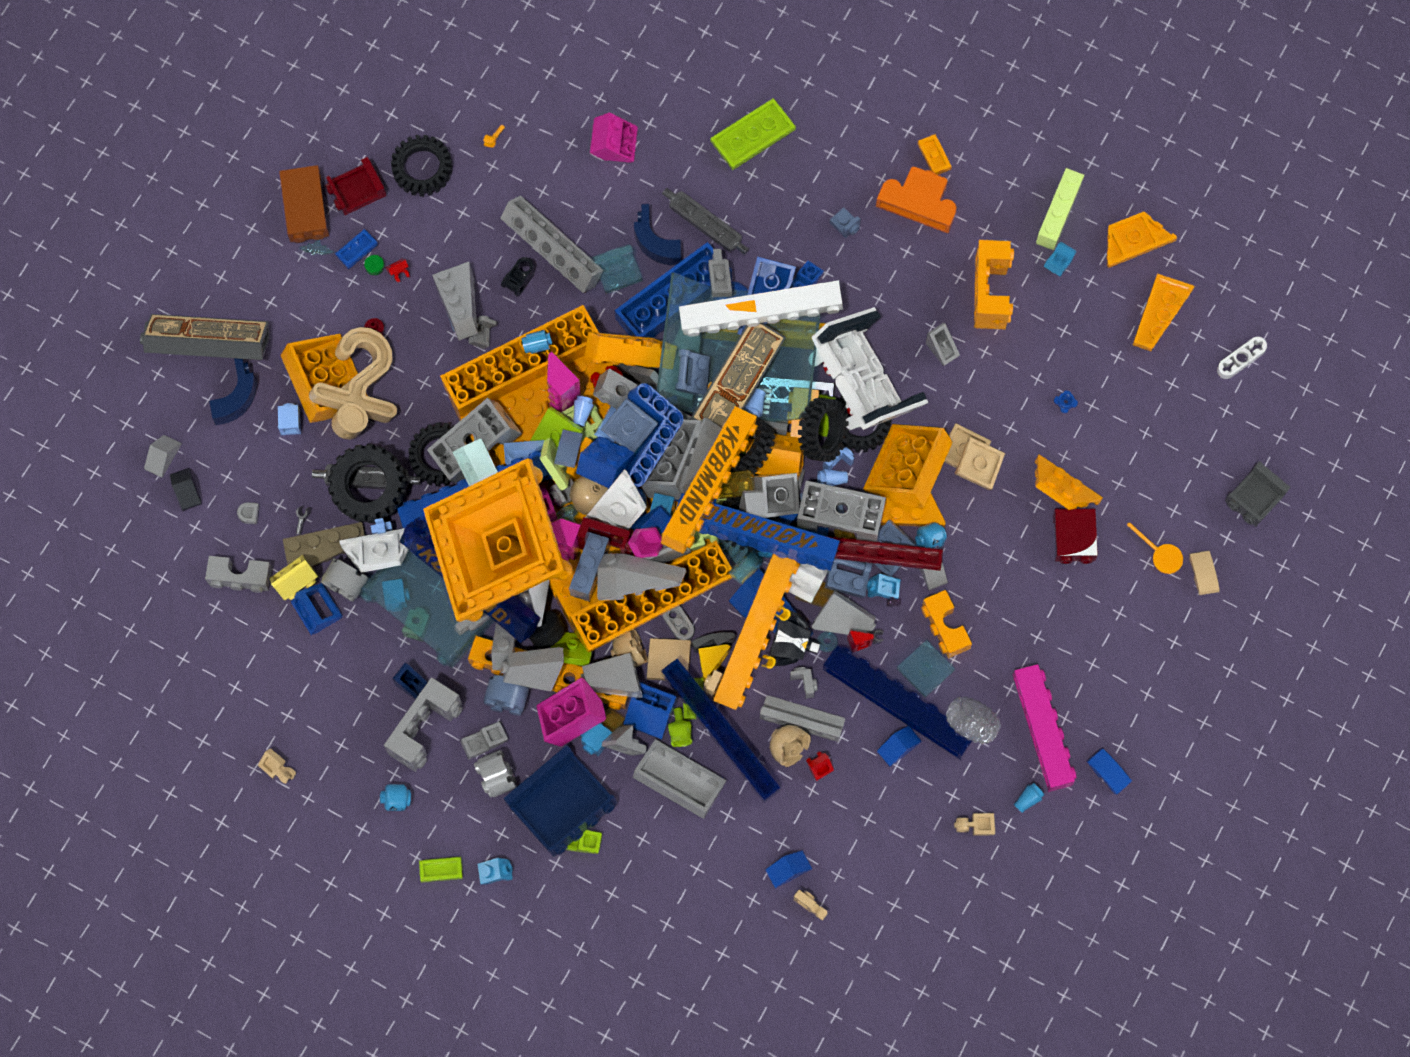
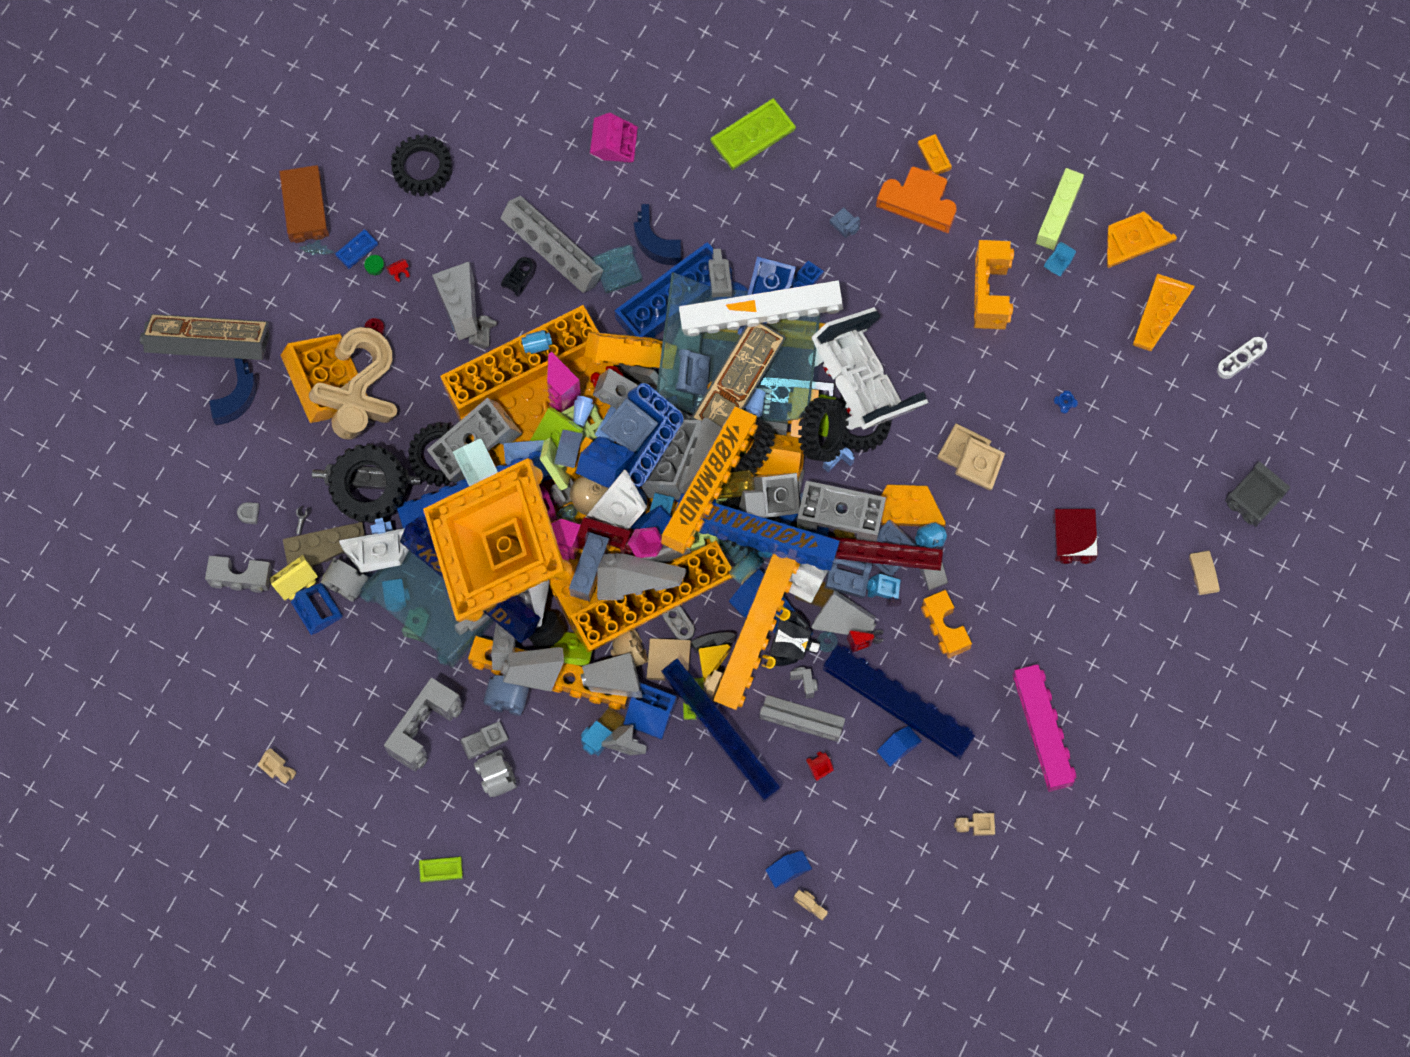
light grey slope [144,435,182,478] -> none
black slope [170,468,202,511] -> none
light blue brick [278,403,301,435] -> none
dark red panel [325,157,386,216] -> none
dark azure head [380,784,411,811] -> none
dark blue slope [392,663,428,700] -> none
dark azure bracket [478,858,513,885] -> none
light orange hand [483,125,505,148] -> none
dark blue panel [503,745,617,858] -> none
dark pink slope [536,678,606,747] -> none
lime slope [566,830,602,854] -> none
light grey slope [633,739,726,819] -> none
flat silver plate [662,188,749,255] -> none
lime piece [668,708,692,747] -> none
tan cylinder [769,725,811,767] -> none
light blue cone [817,469,848,486] -> none
light orange slope [863,424,953,507] -> none
clear light blue plate [897,640,955,698] -> none
light grey slope [926,322,960,366] -> none
clear gear [946,696,1001,744] -> none
dark azure cone [1014,783,1045,813] -> none
light orange wing [1035,454,1103,510] -> none
blue slope [1086,748,1132,794] -> none
light orange piece [1127,523,1183,574] -> none

